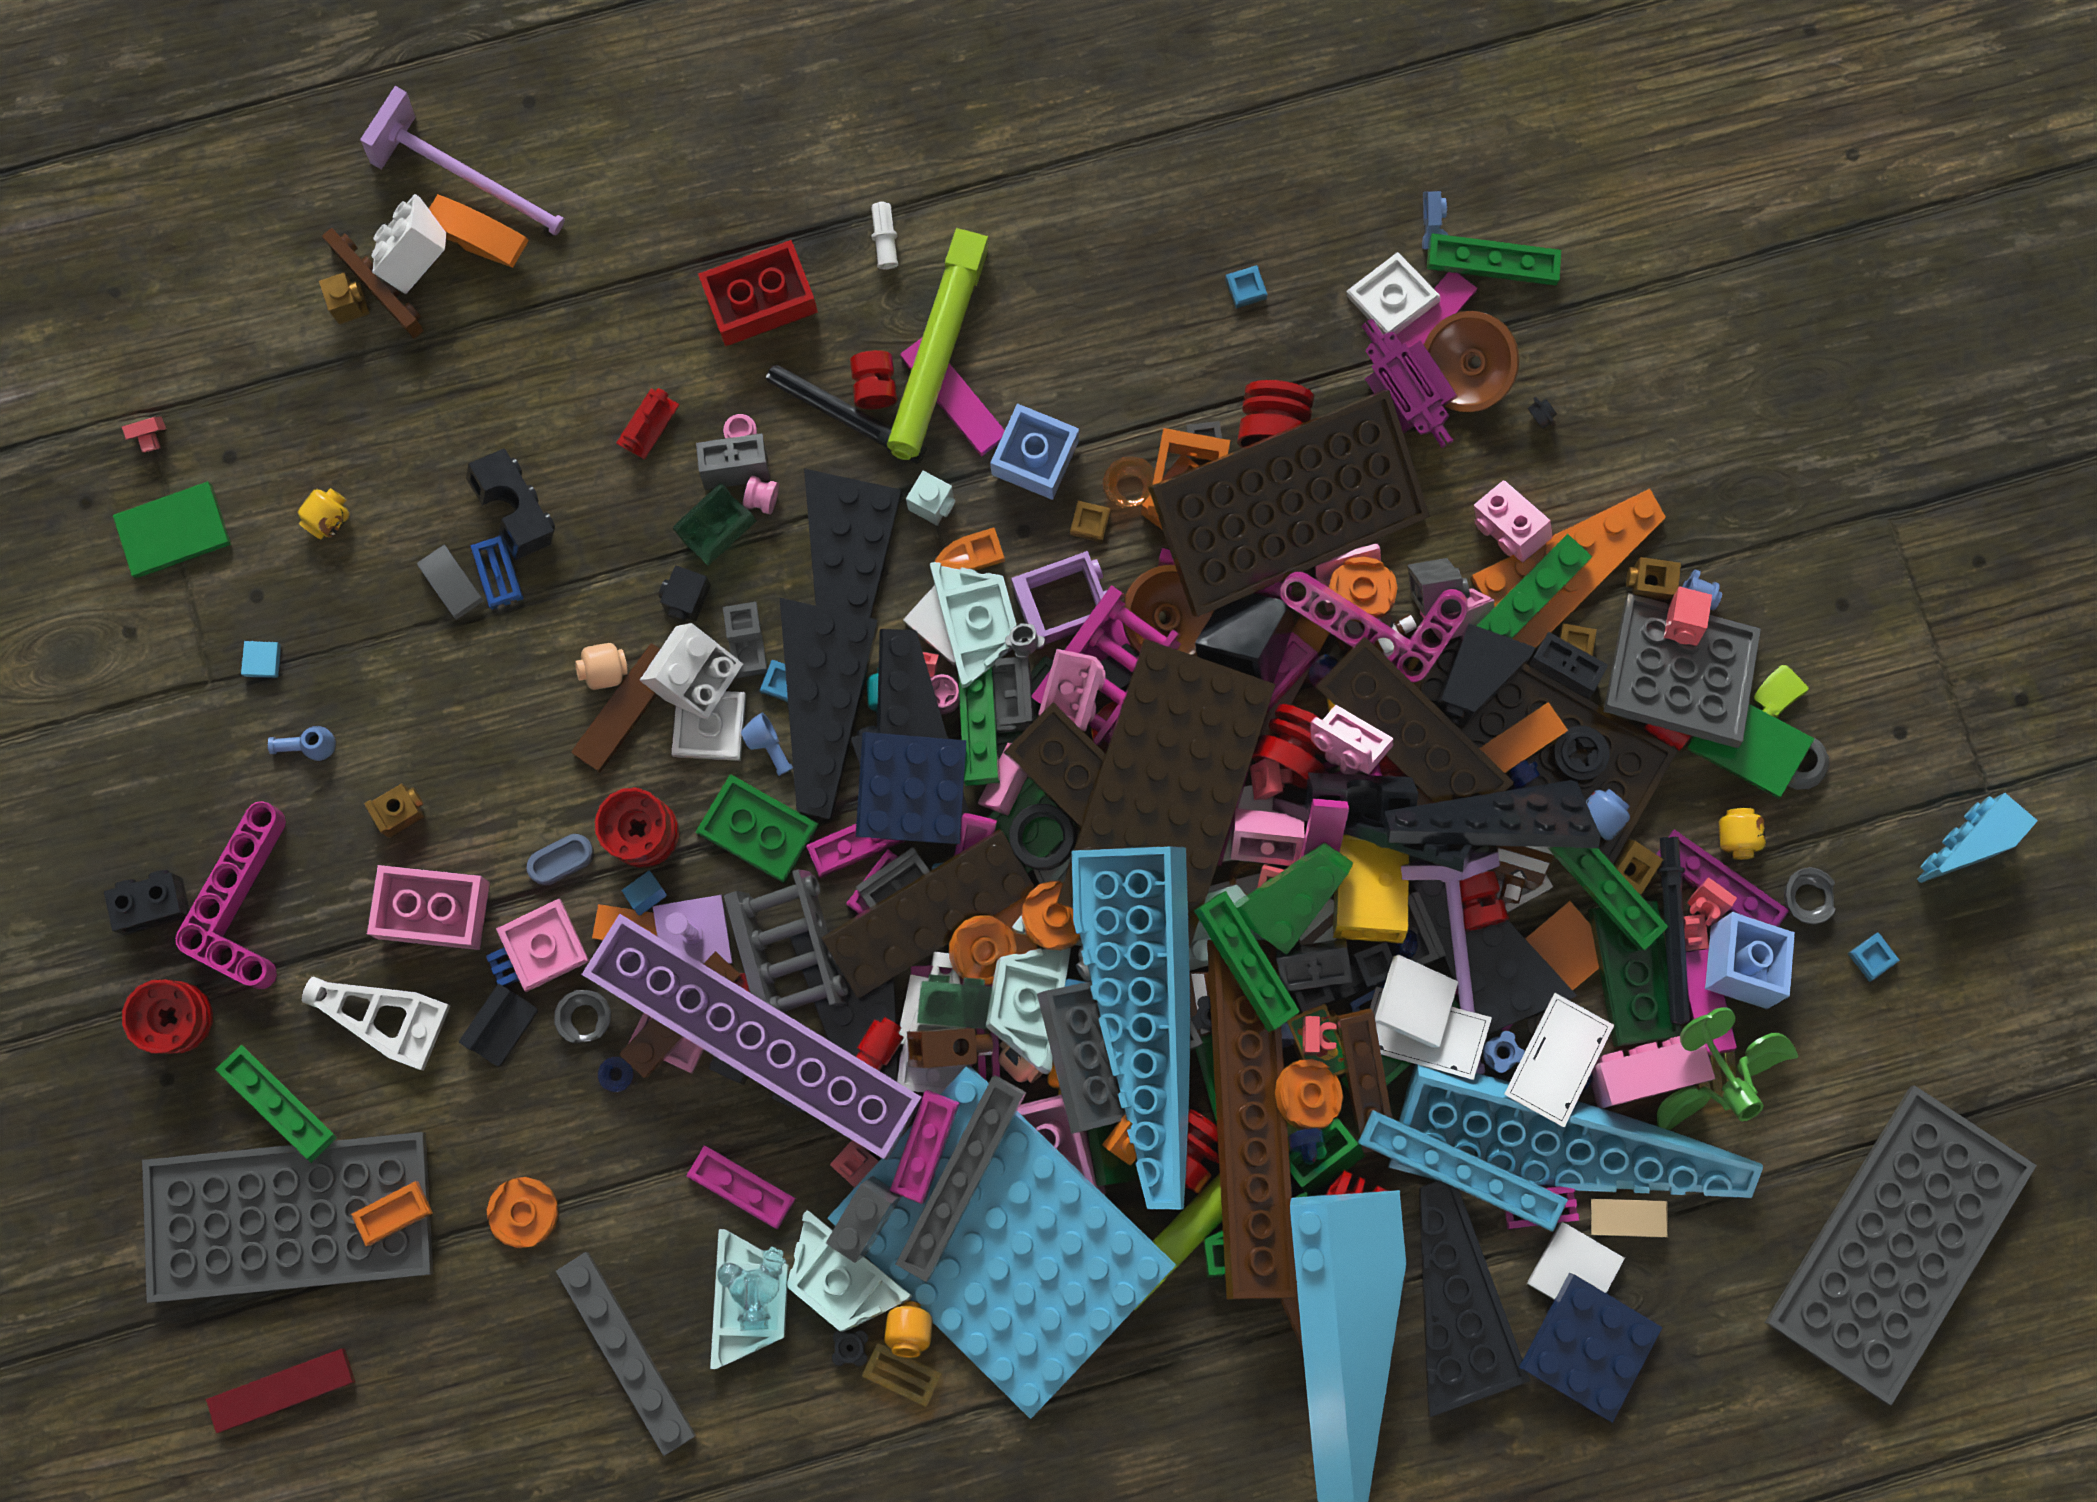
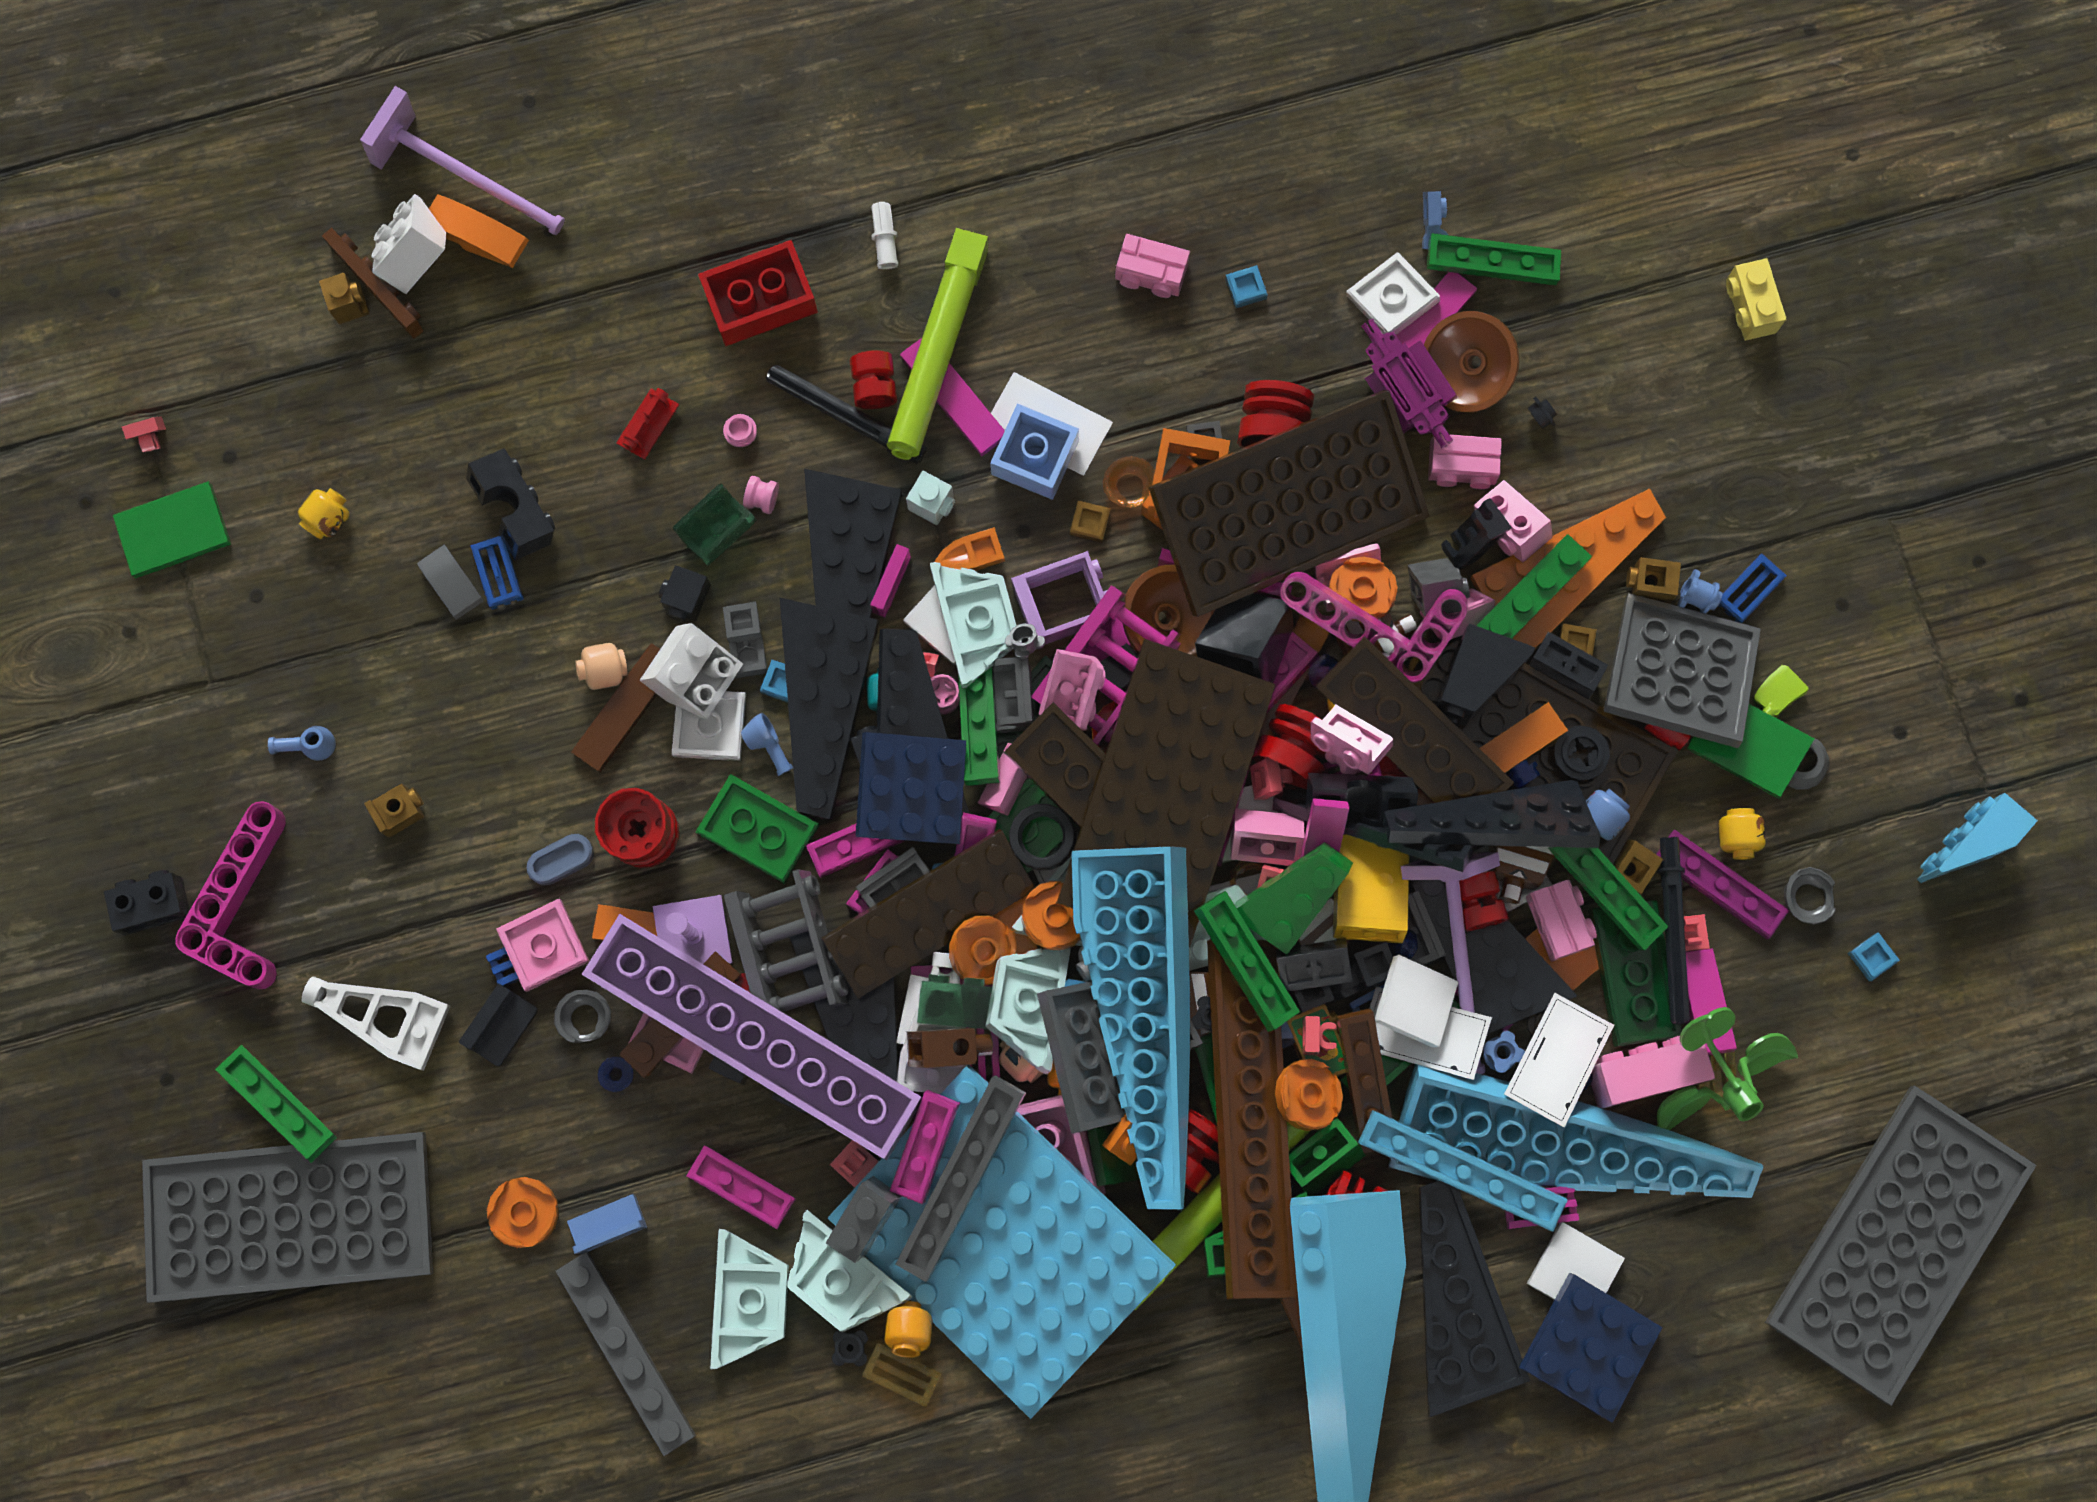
red wheel [122,979,213,1054] -> none
dark red tile [206,1348,355,1434] -> none
medium azure tile [241,641,281,678] -> none
orange tile [351,1181,433,1246] -> none
bright pink brick [367,865,490,950] -> none
dark azure tile [621,870,667,916] -> none
dark grey hinge [696,433,771,490] -> none
clear light blue animal [717,1246,786,1331] -> none
red brick [856,1017,904,1071] -> none
clear blue tile [1288,1128,1325,1165] -> none
tan slope [1591,1199,1668,1237] -> none
coral brick [1664,586,1712,646] -> none
coral tile [1687,877,1737,926] -> none
light blue brick [1705,912,1795,1009] -> none
none -> medium blue panel [567,1194,647,1254]
none -> dark pink tile [870,544,911,618]
none -> white sticker [991,372,1113,476]
none -> bright pink brick [1115,234,1190,298]
none -> bright pink brick [1428,434,1501,489]
none -> black hinge [1441,498,1512,571]
none -> bright pink brick [1526,880,1597,962]
none -> blue tile [1718,553,1787,623]
none -> light yellow brick [1726,258,1787,341]

